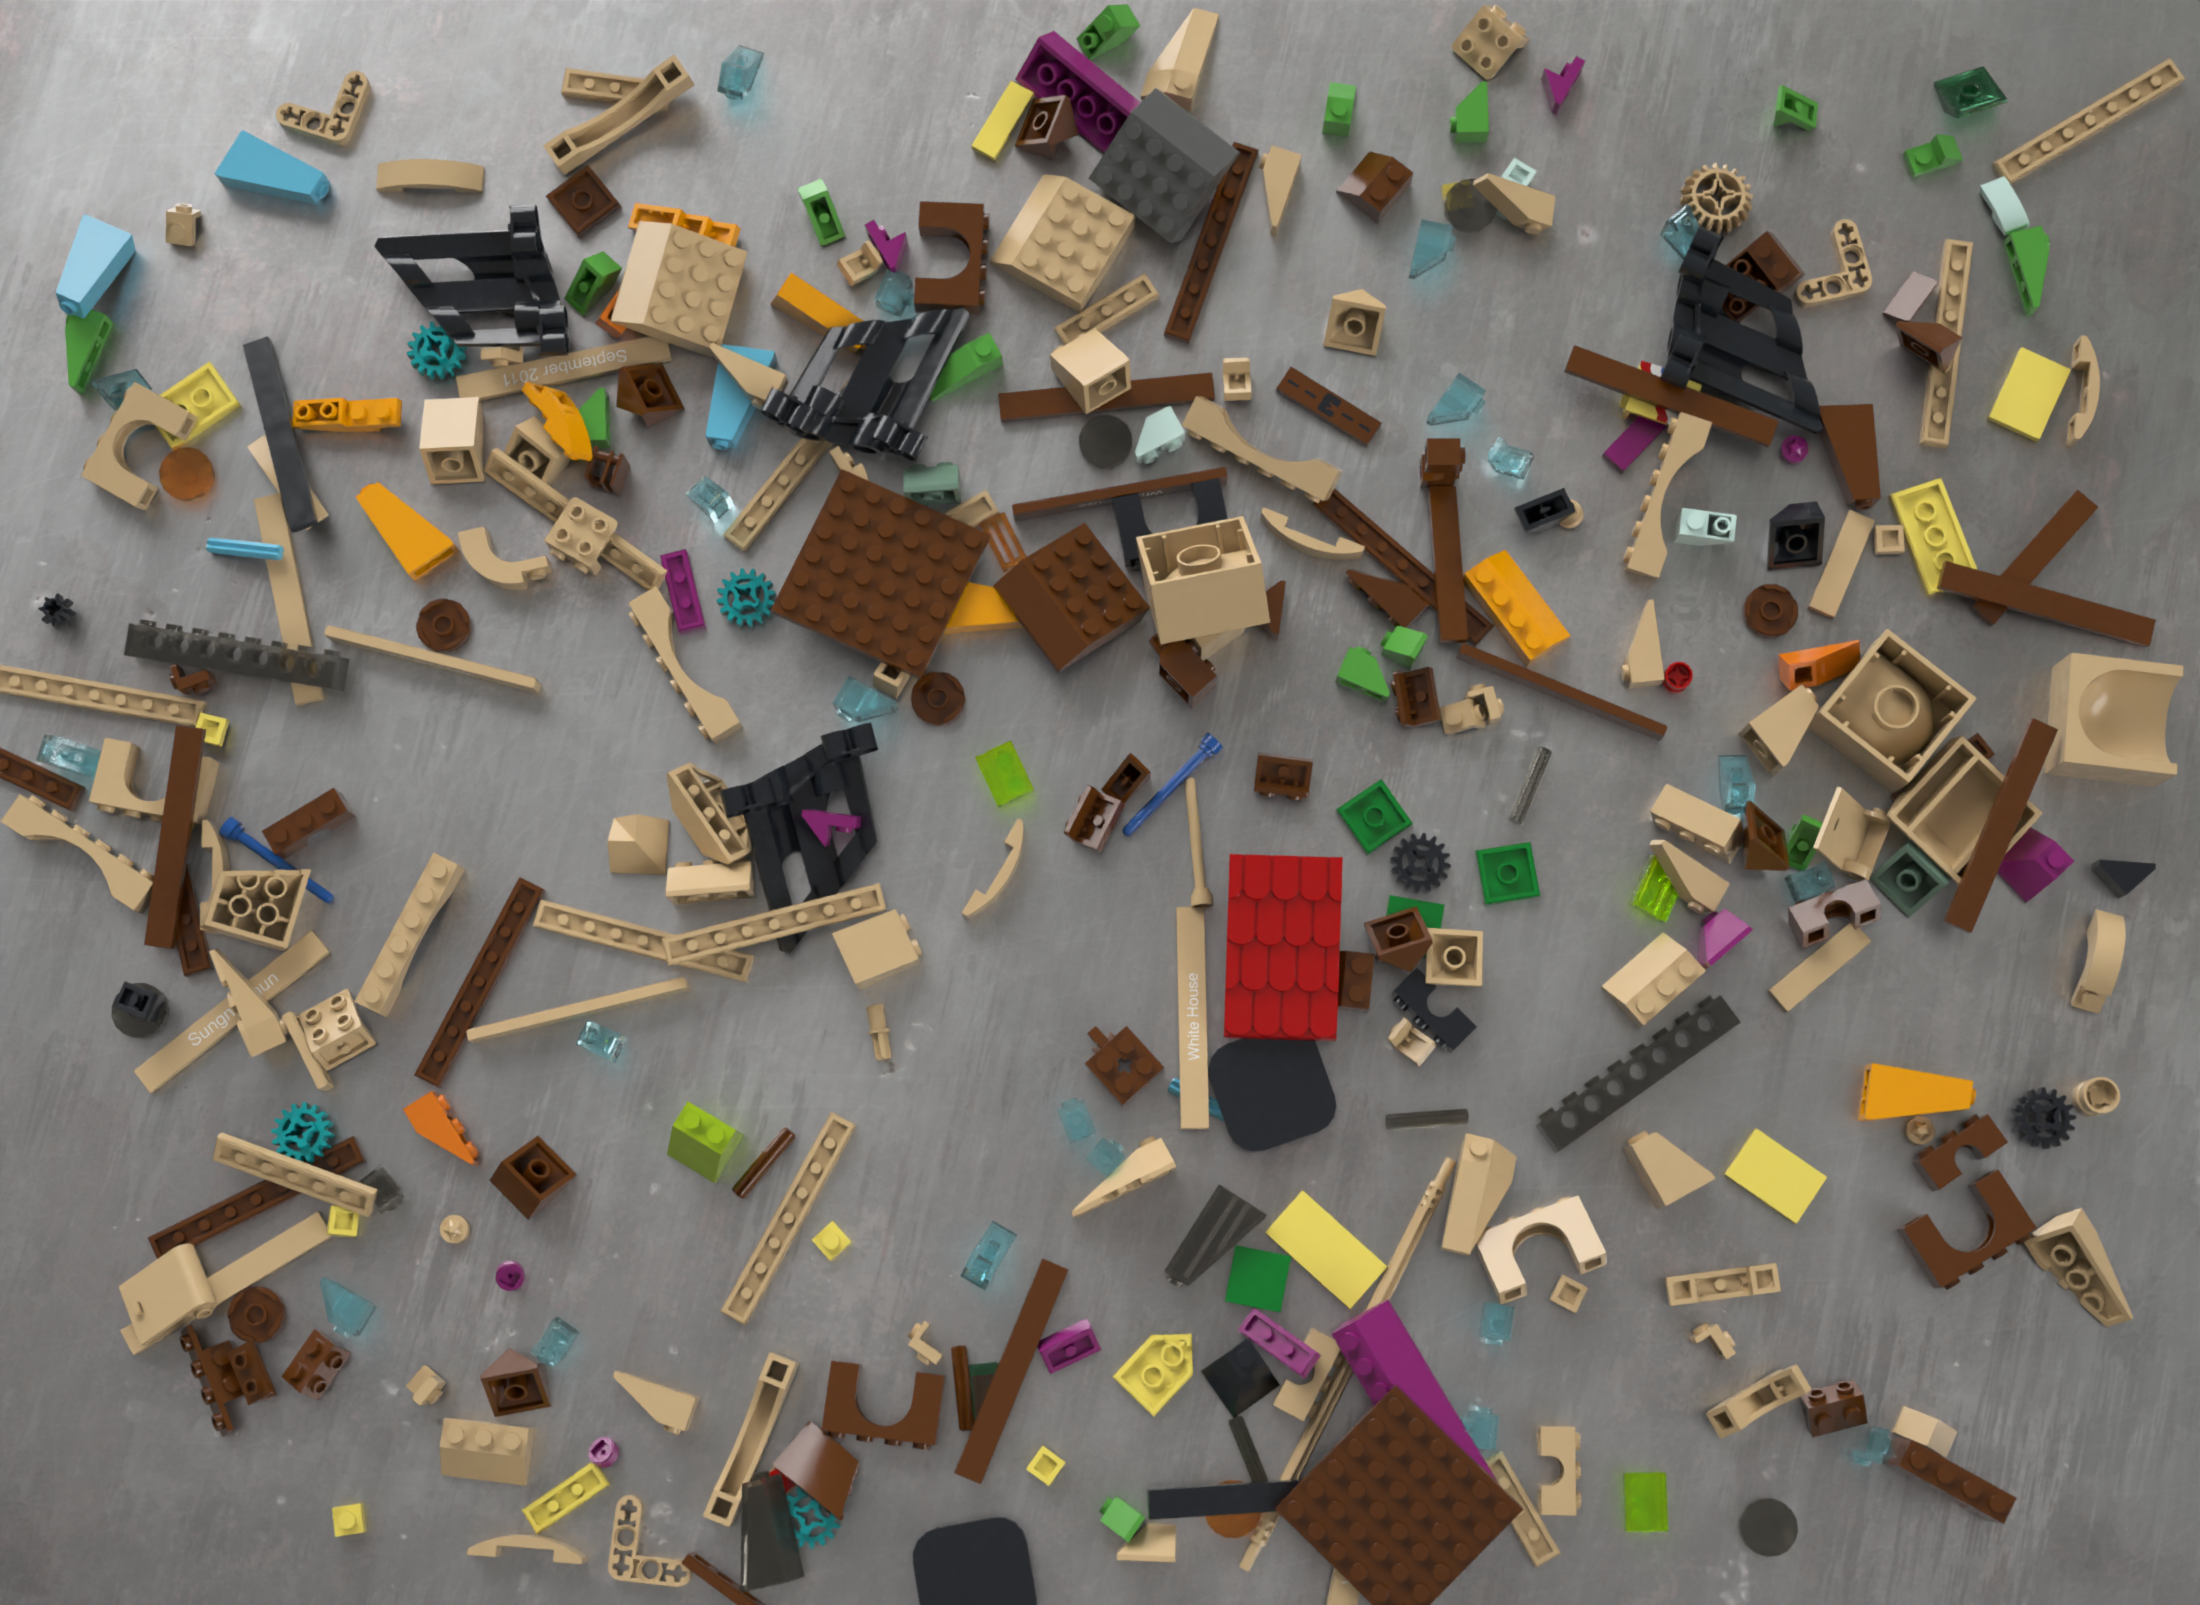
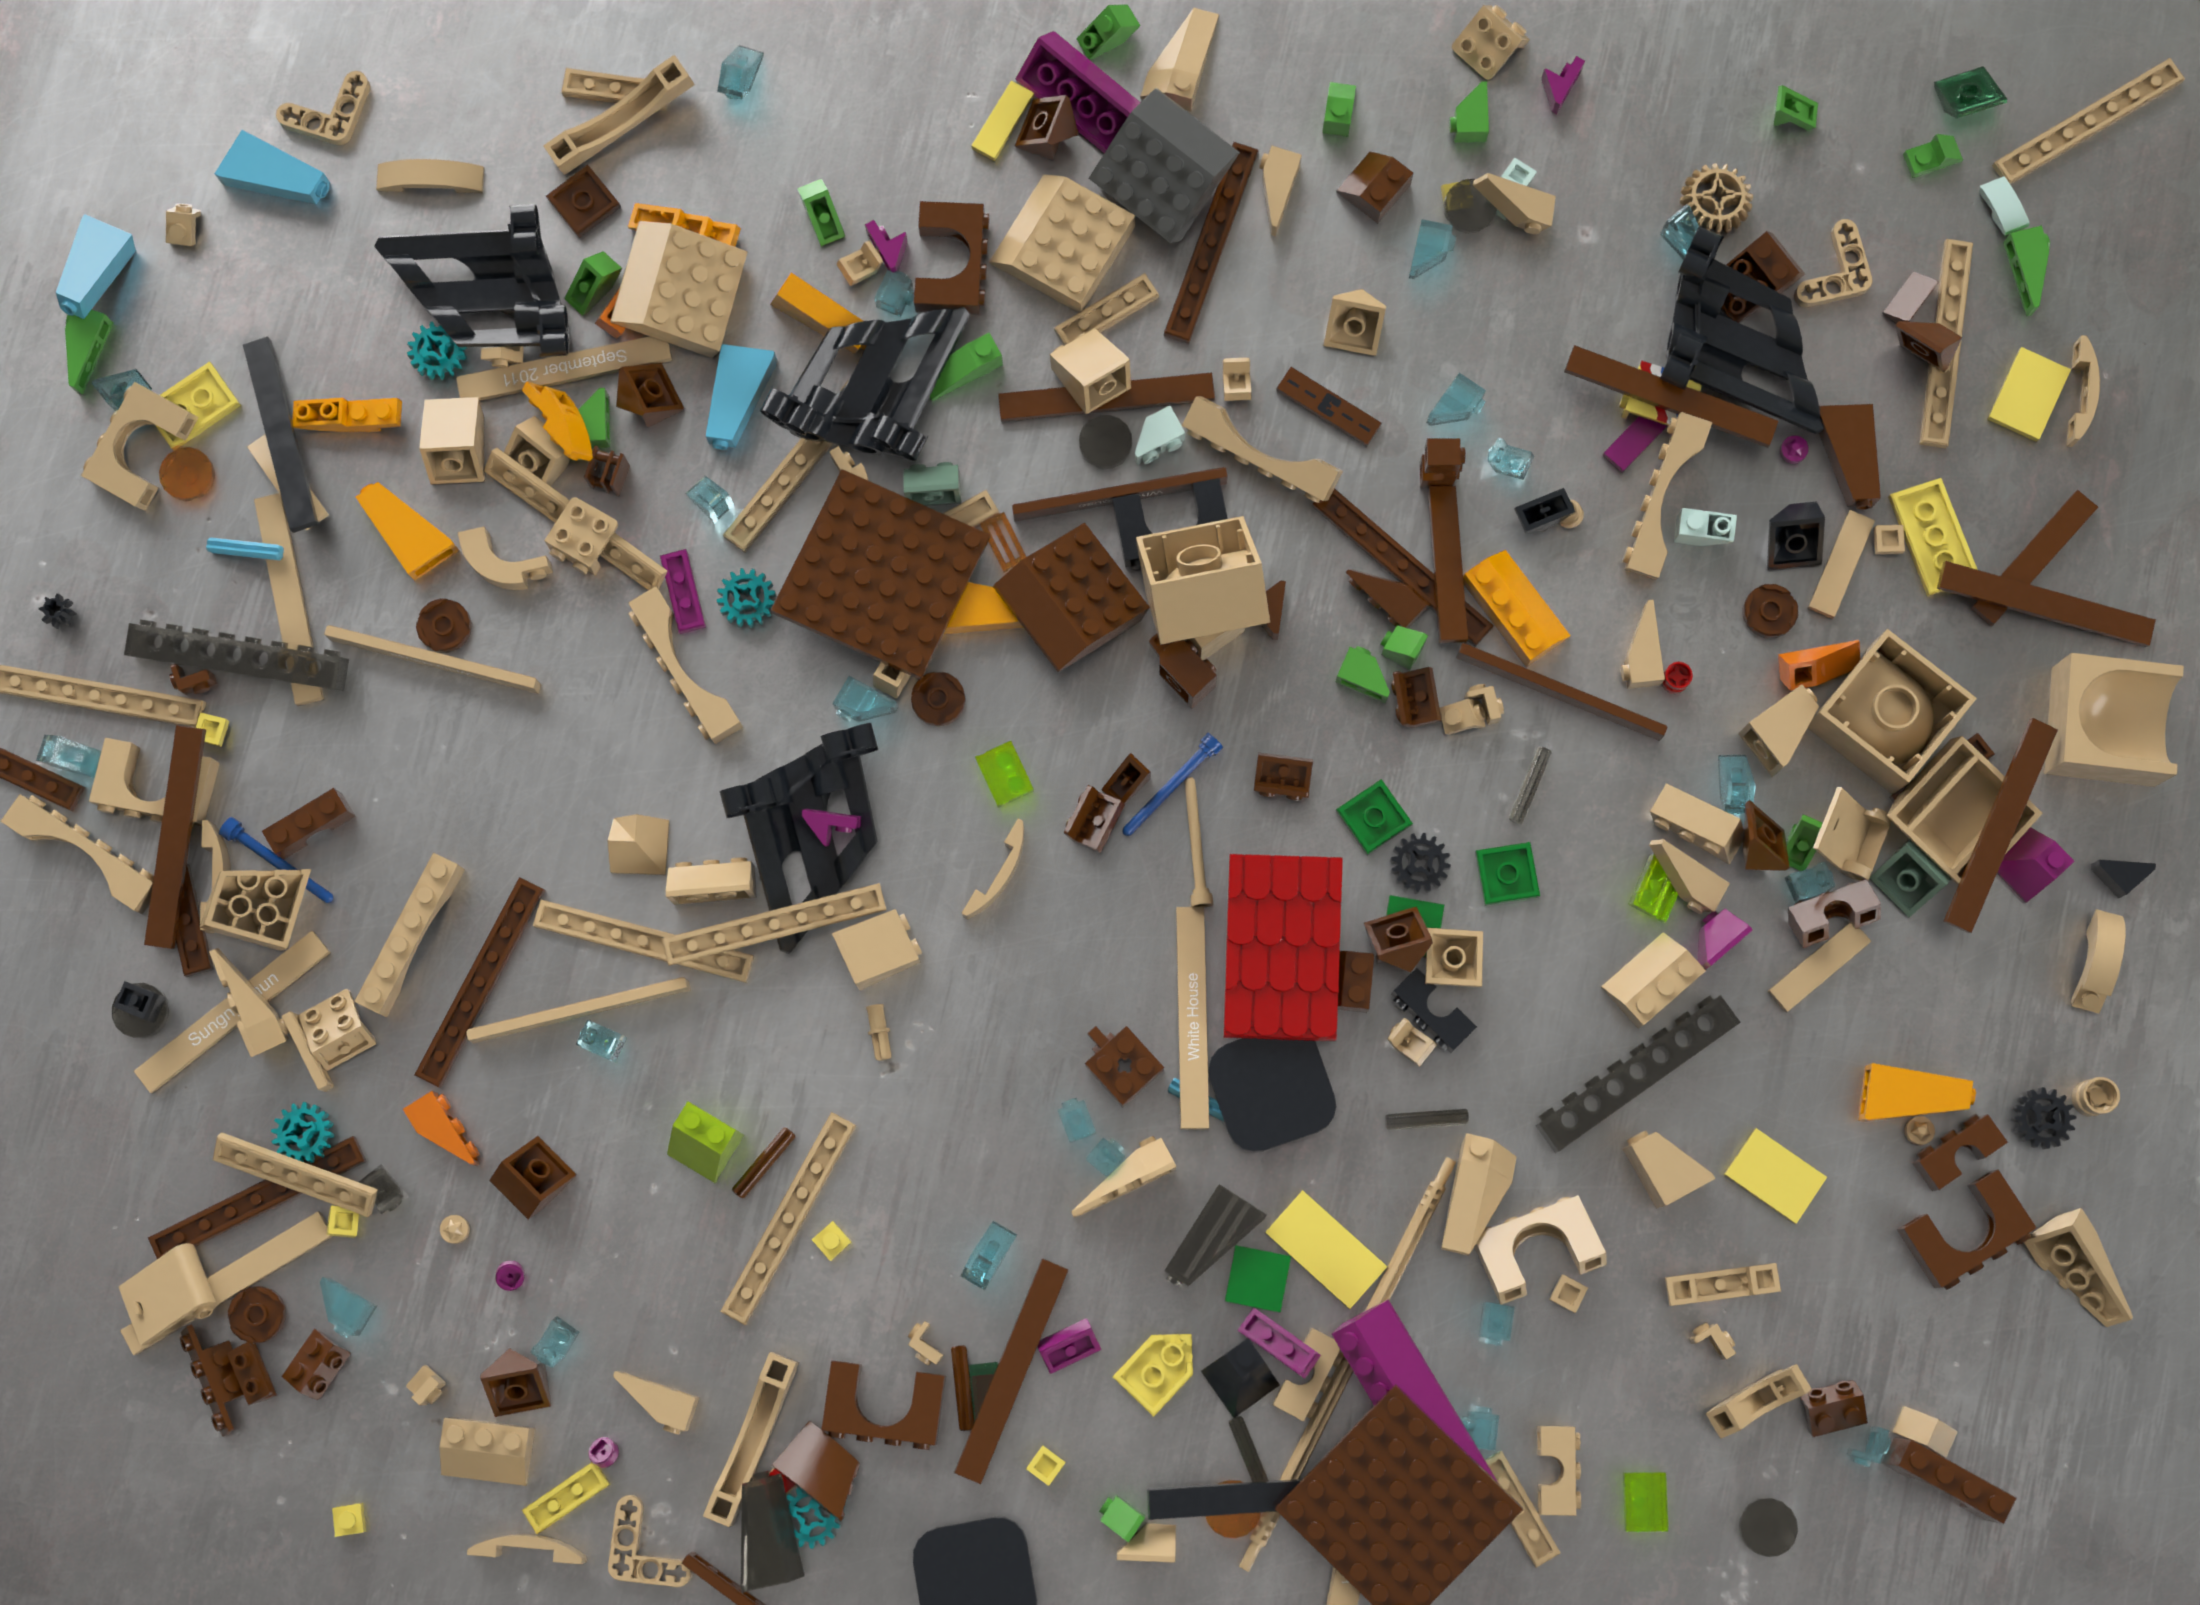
tan wedge [666,762,751,865] -> none
tan slope [709,343,788,409] -> none
tan slope [1260,507,1365,561] -> none

